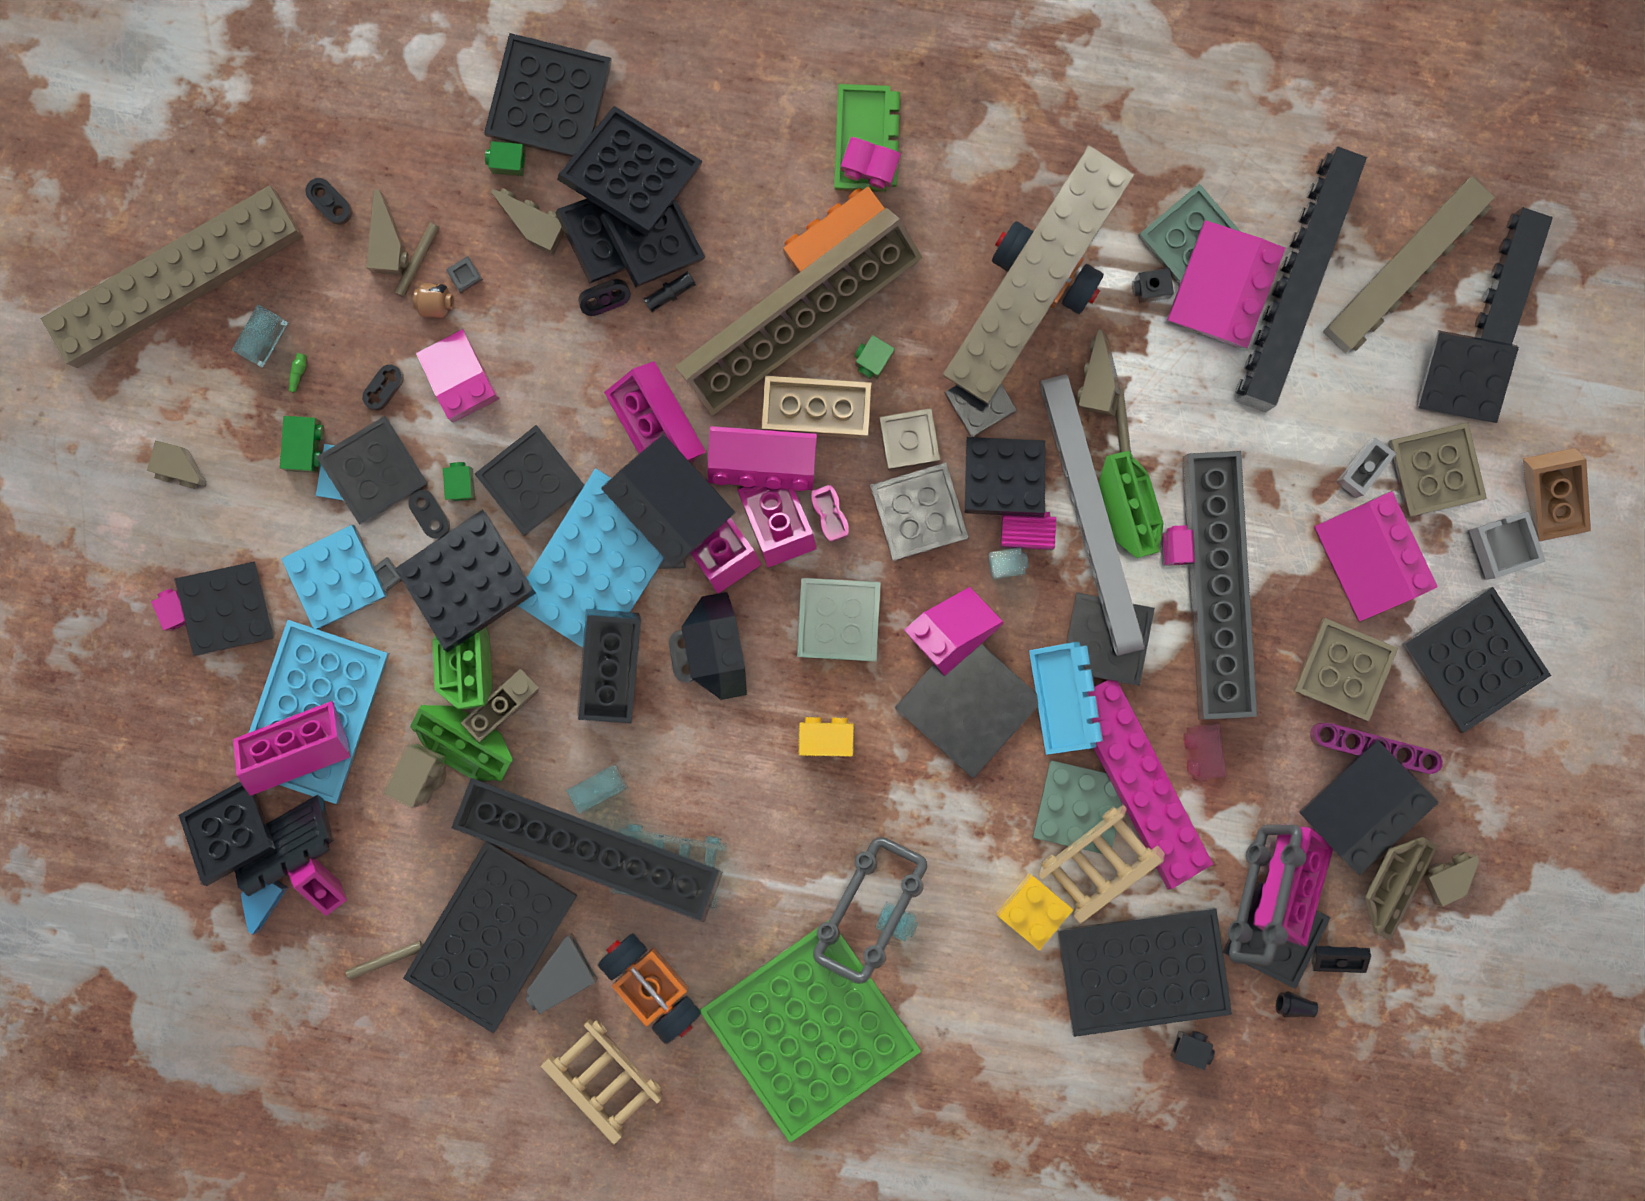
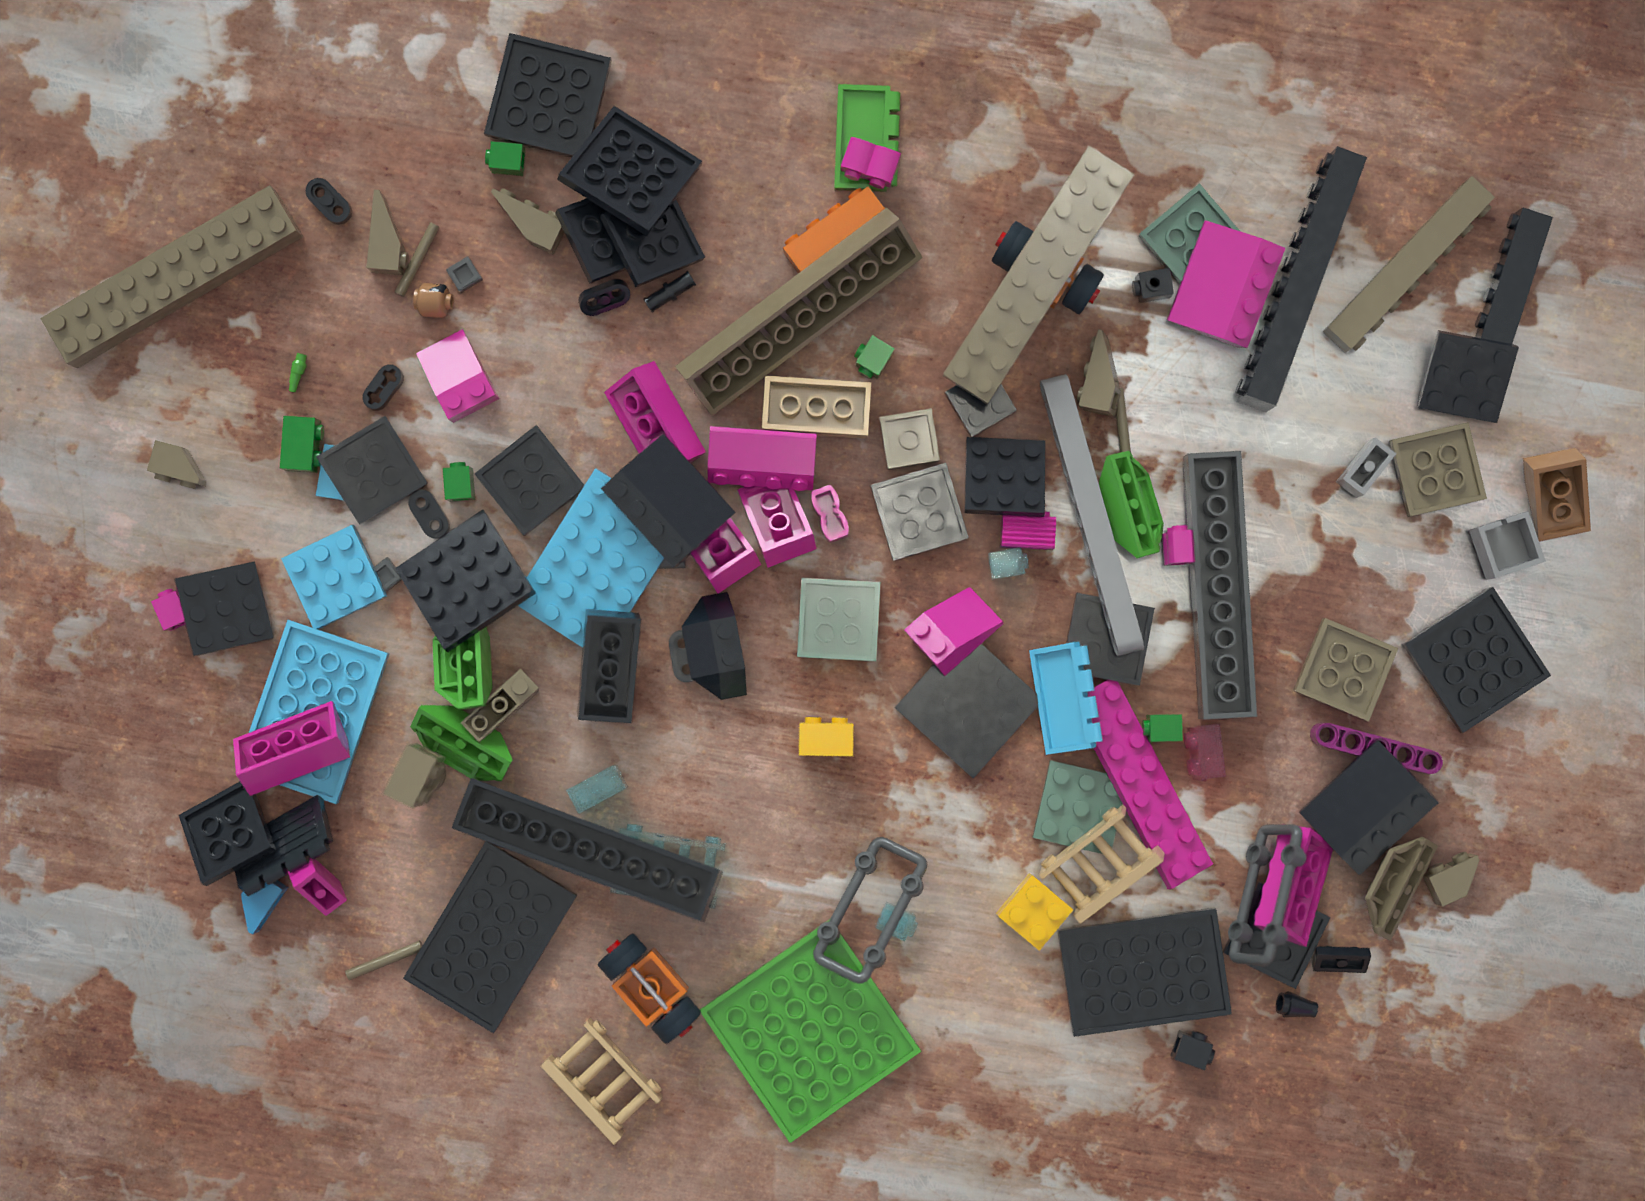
clear light blue brick [232,305,288,368] -> none
dark grey slope [526,933,598,1014] -> none
dark pink slope [1314,491,1438,622] -> none
none -> green brick [1142,714,1183,742]

